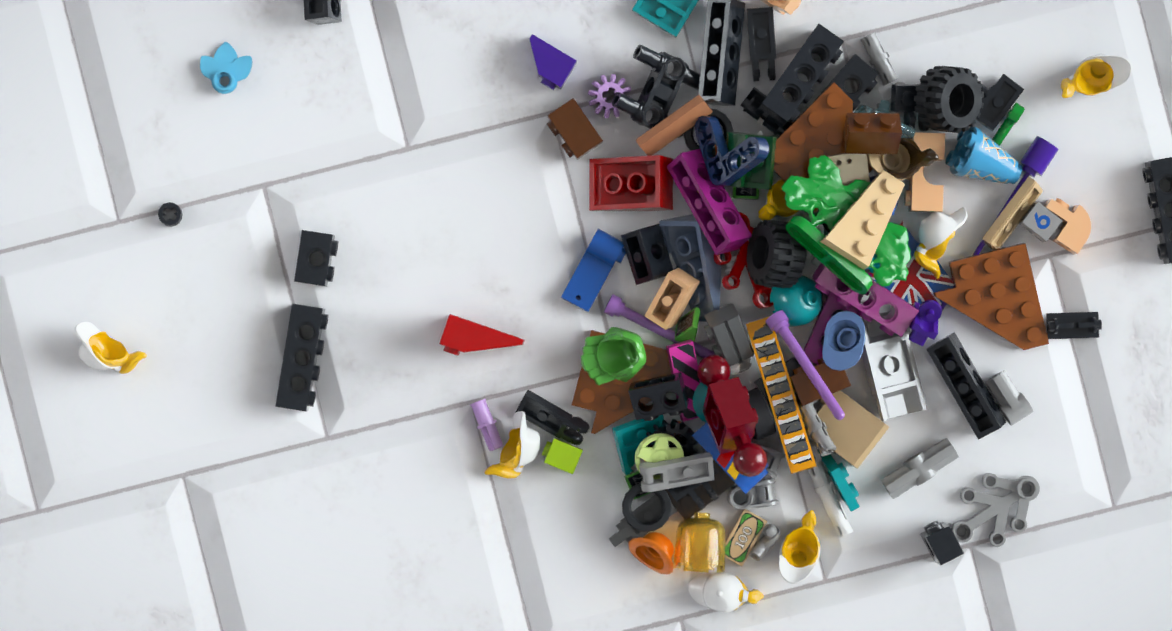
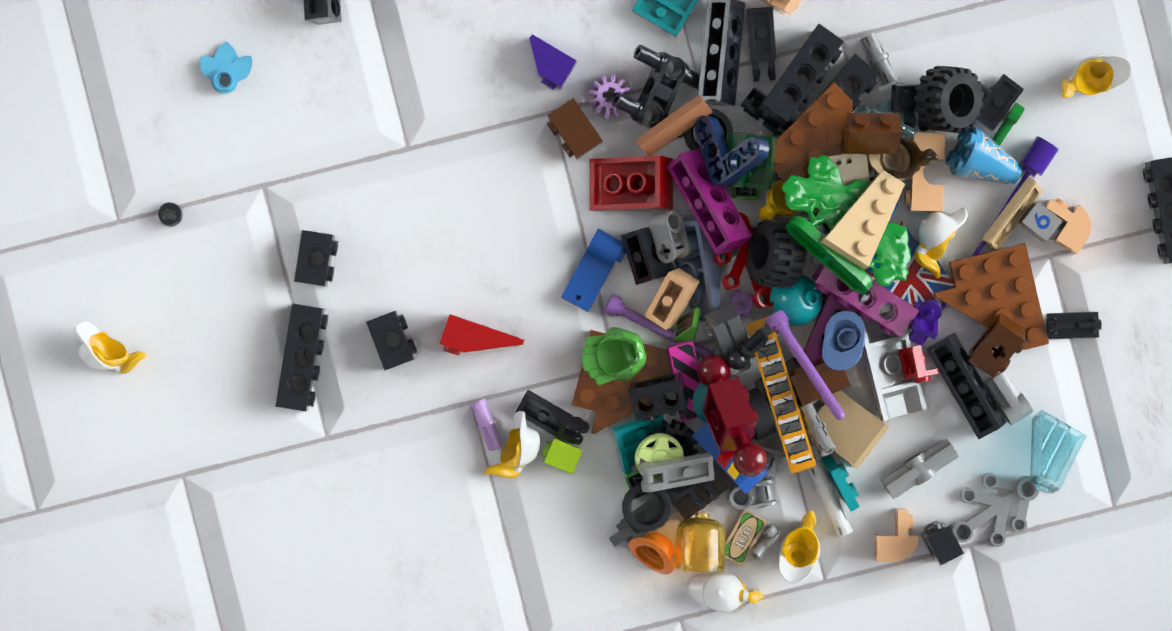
none -> black brick [366,311,418,371]
none -> light grey piece [649,210,691,263]
none -> black axle [727,330,769,370]
none -> medium lavender plate [731,289,753,318]
none -> light nougat brick [874,508,919,562]
none -> red bracket [898,345,939,383]
none -> reddish brown brick [968,313,1026,378]
none -> clear light blue slope [1030,410,1087,494]

